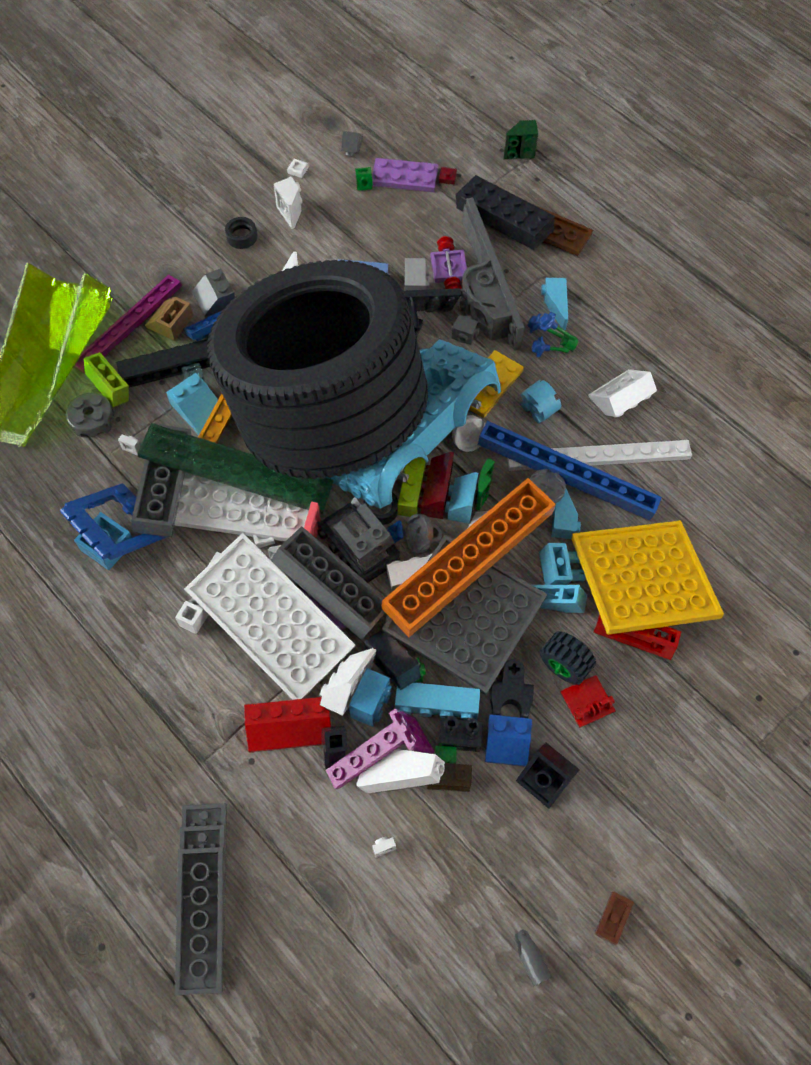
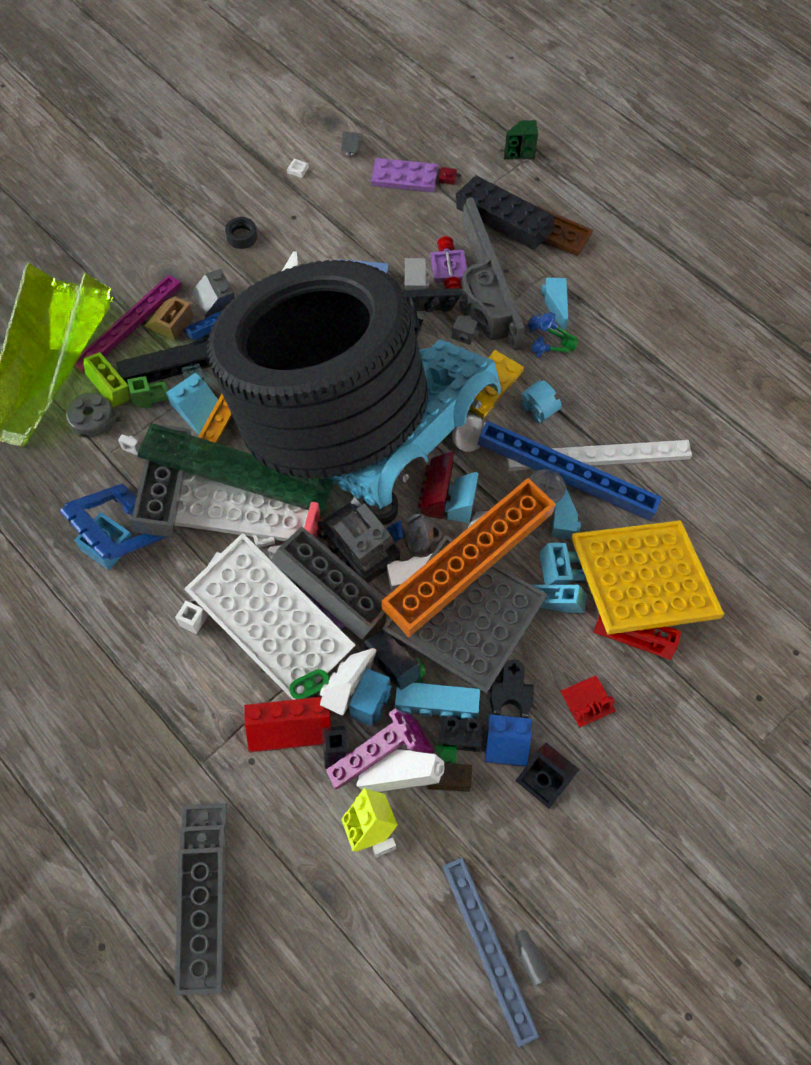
white slope [274,177,302,229] -> none
green bracket [355,167,373,191] -> none
lime brick [398,457,426,517] -> none
green slope [476,458,495,511] -> none
black wheel [540,631,596,685] -> none
white slope [588,370,657,418] -> none
copper plate [595,891,634,945] -> none
none -> bright green brick [127,376,169,408]
none -> green plate [289,669,330,699]
none -> neon yellow slope [342,788,398,852]
none -> sand blue tile [442,857,540,1047]

